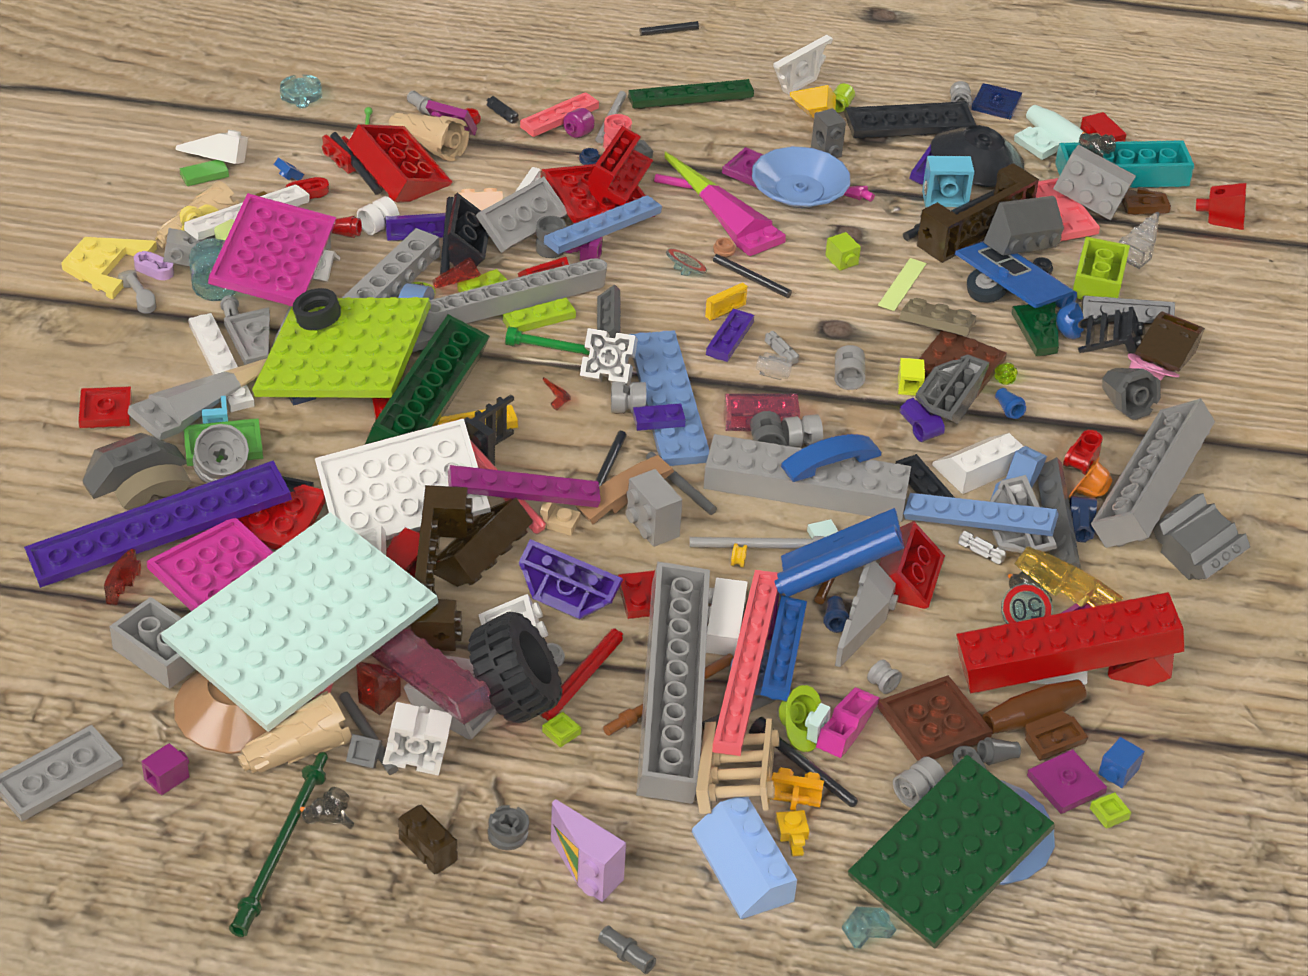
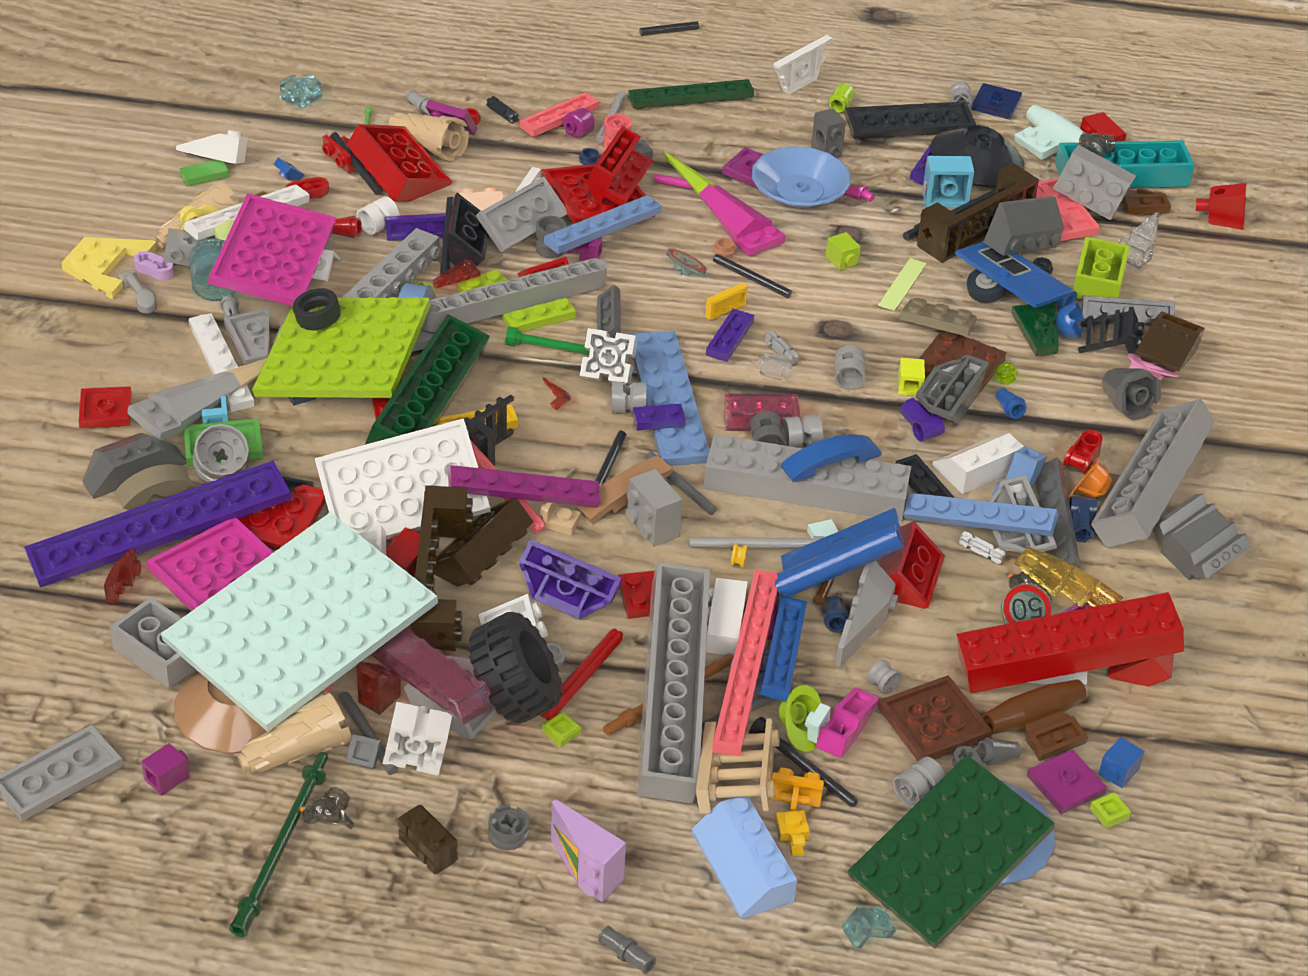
yellow slope [790,85,836,119] -> none

